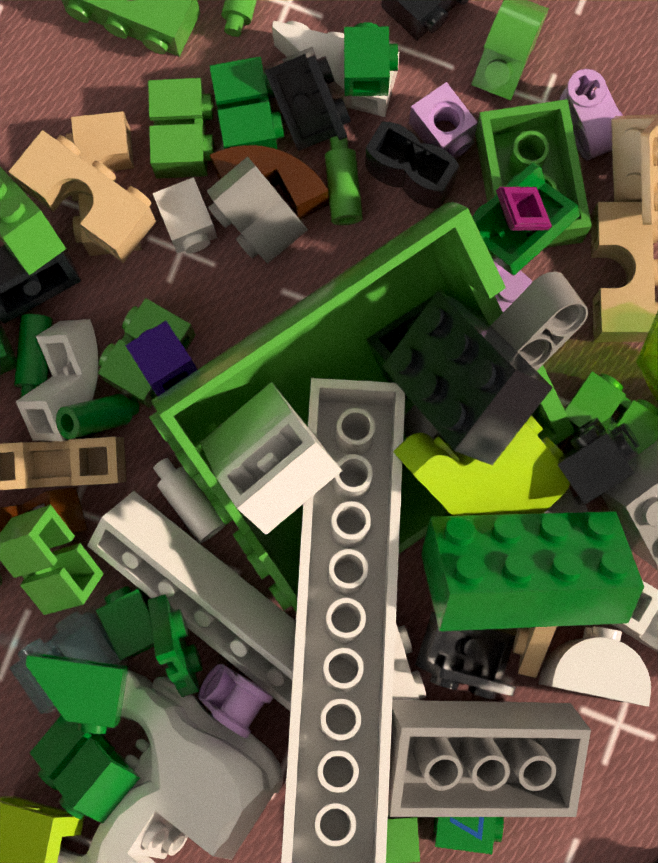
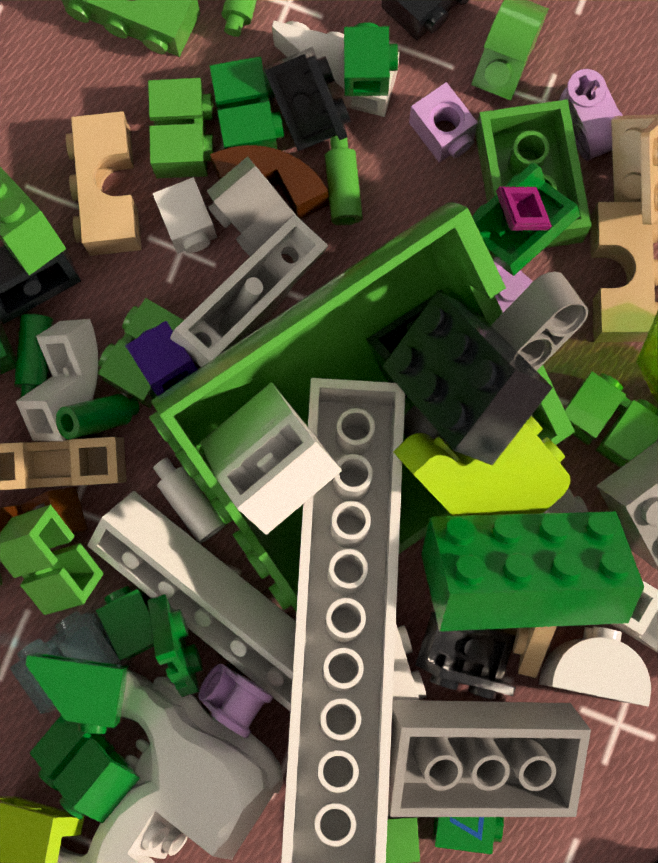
tan arch [8,130,156,263] -> none
black brick [365,122,459,209] -> none
black brick [557,416,640,504] -> none
none -> white brick [170,214,328,367]

